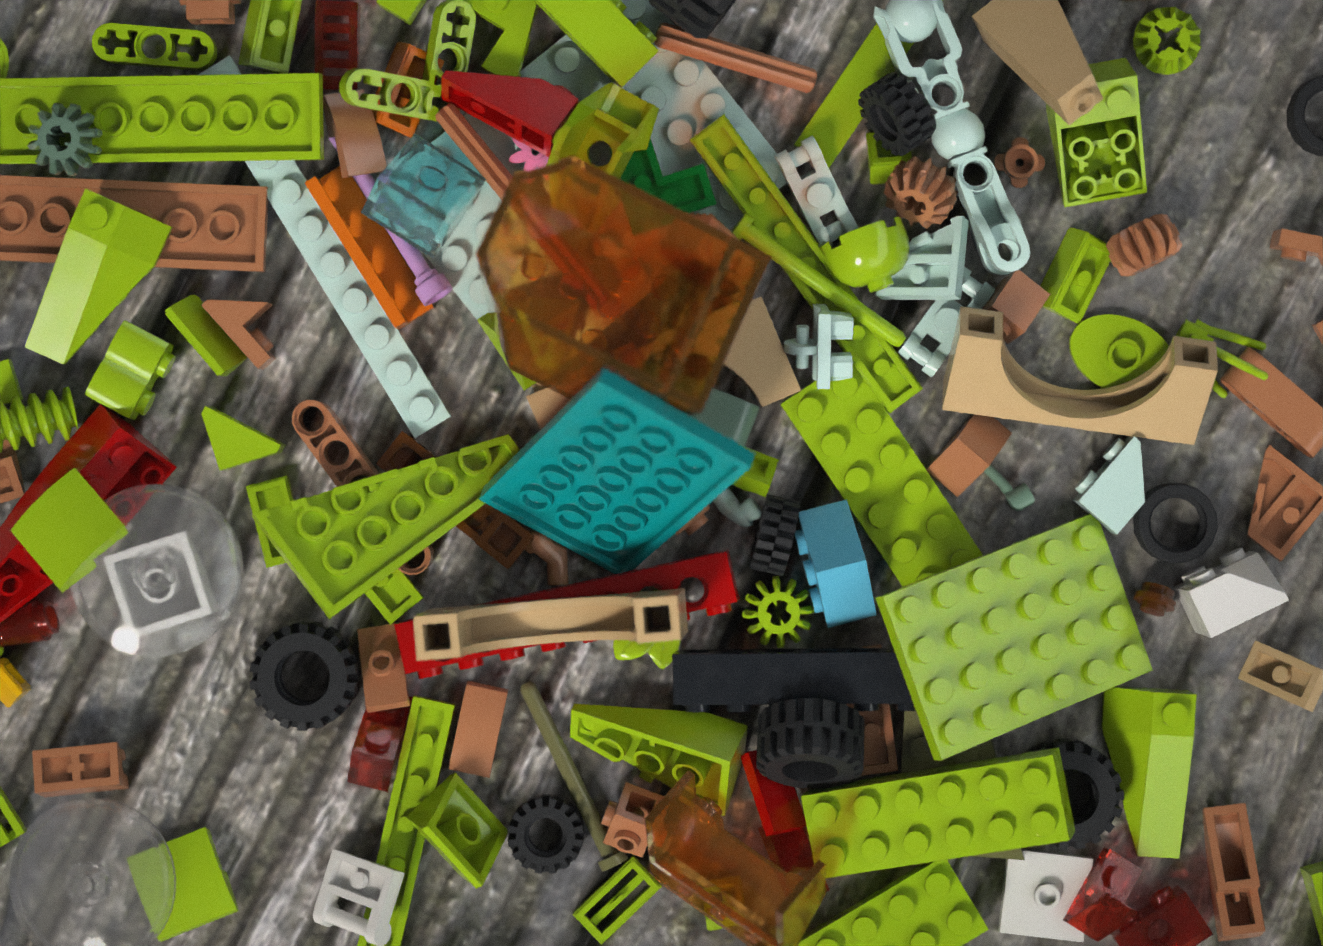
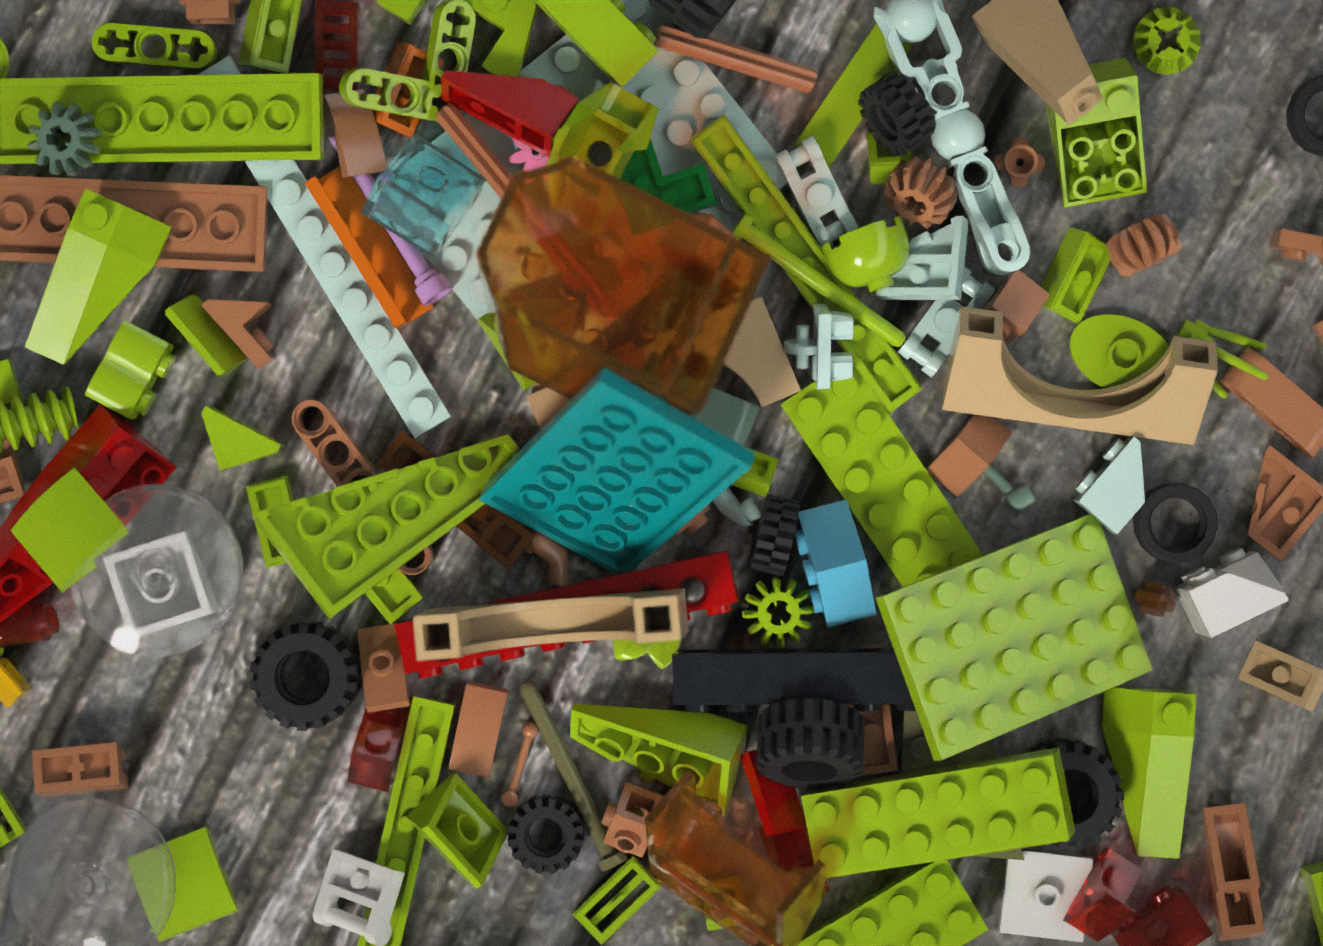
none -> nougat hinge [502,722,539,807]

